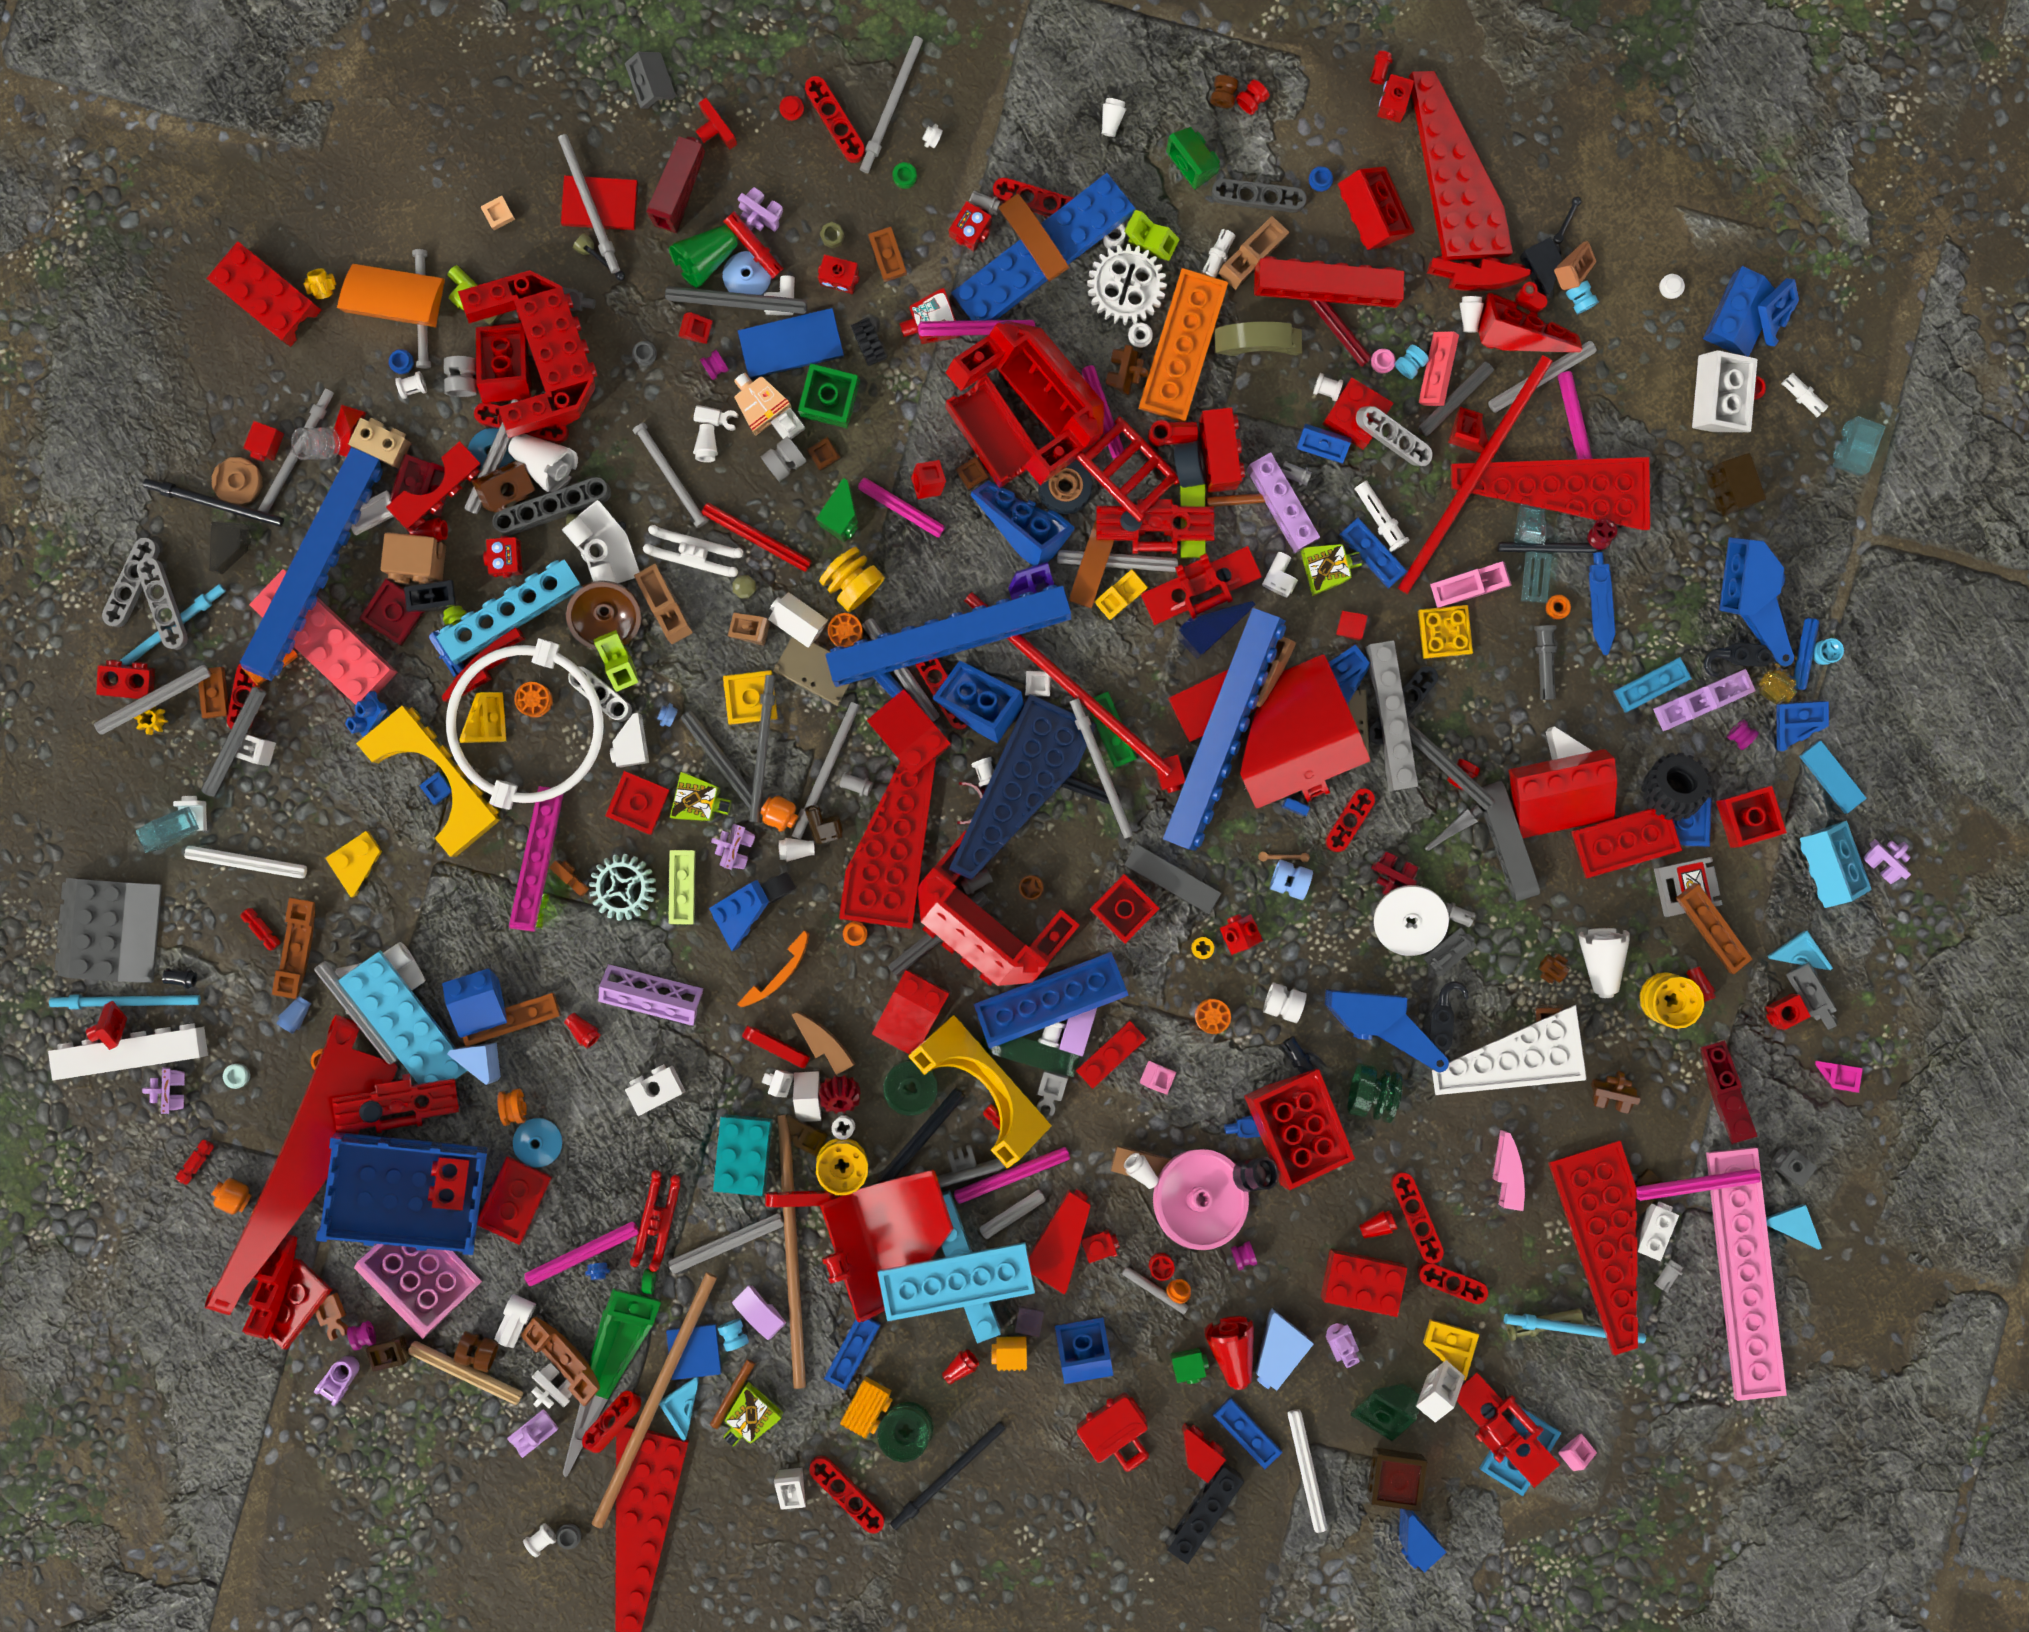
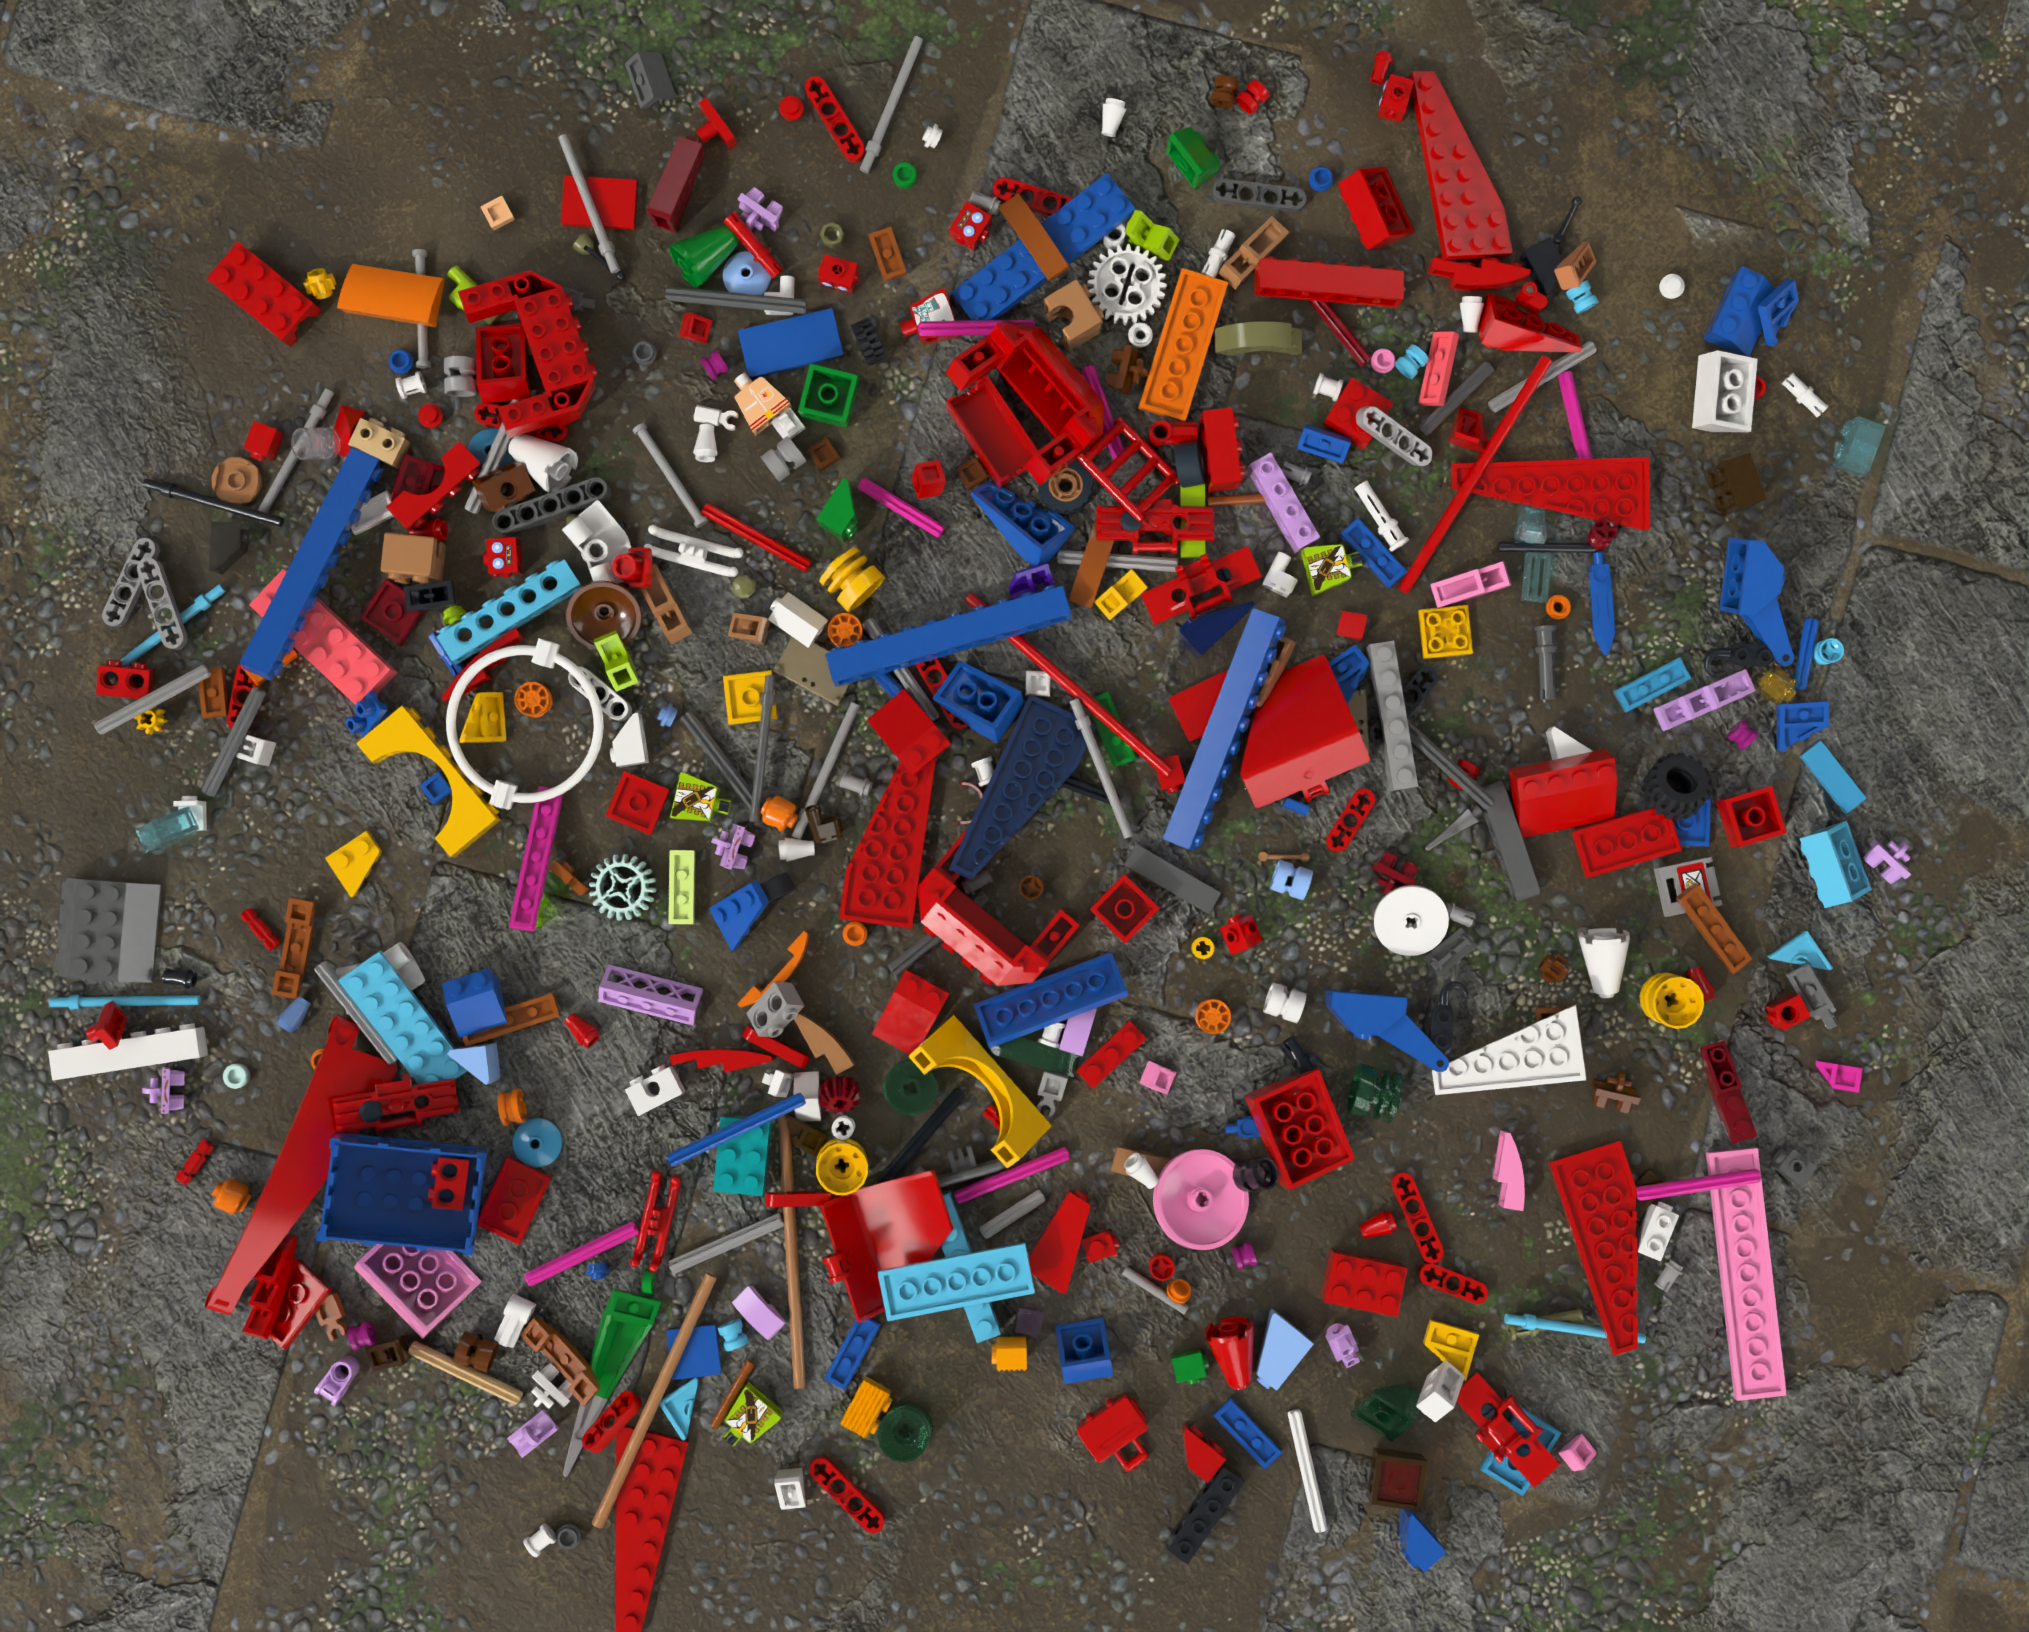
white axle [184,846,307,878] -> none
black bar [890,1421,1006,1530] -> none
red cone [942,1349,979,1385] -> none
medium azure tile [1766,1204,1822,1250] -> none
none -> red plate [418,403,444,428]
none -> red piece [612,547,652,588]
none -> blue axle [667,1093,806,1166]
none -> red slope [669,1048,775,1073]
none -> light grey brick [746,981,805,1038]
none -> medium nougat piece [1044,280,1104,352]

